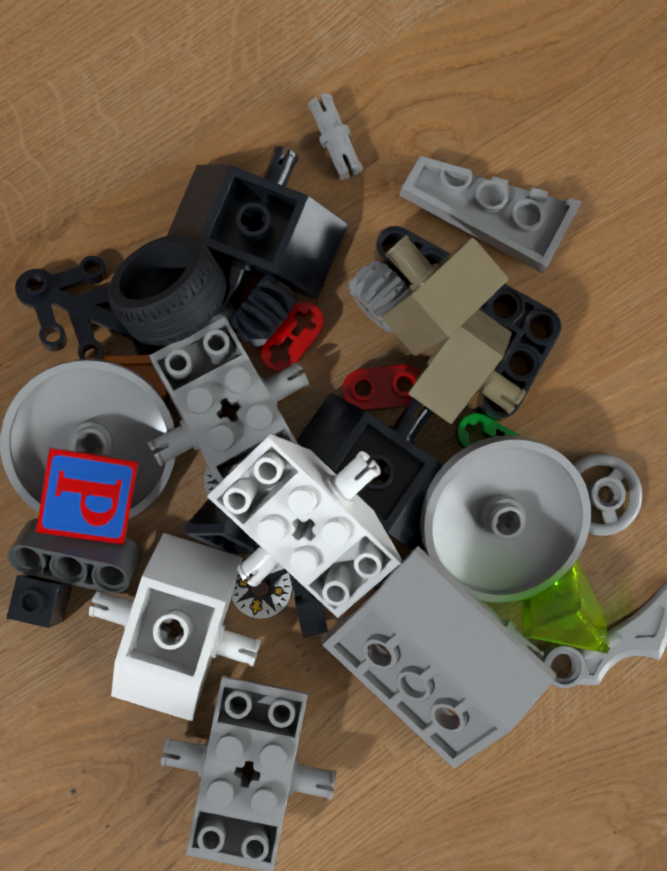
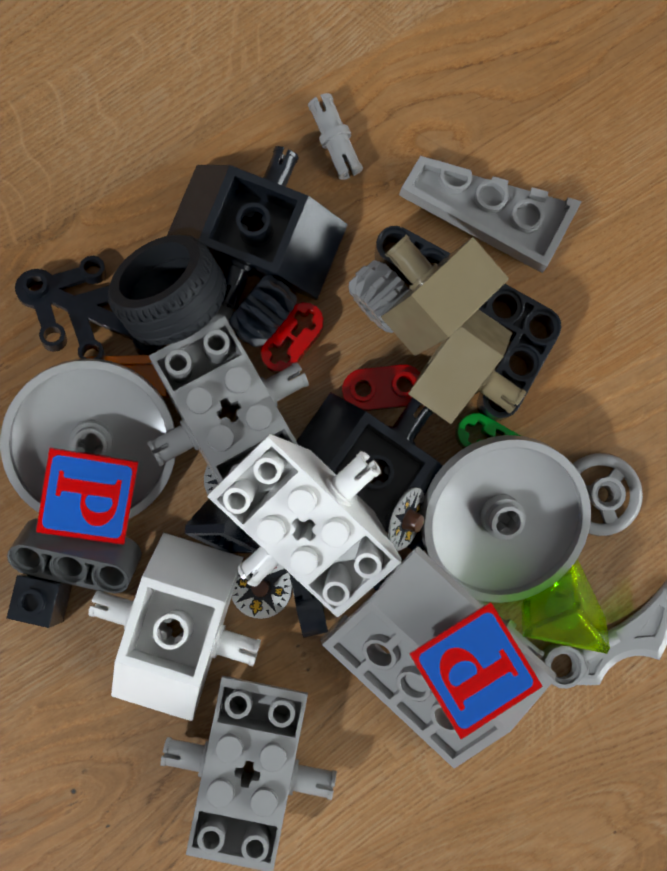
none -> piece [388,487,425,551]
none -> piece [409,602,543,740]

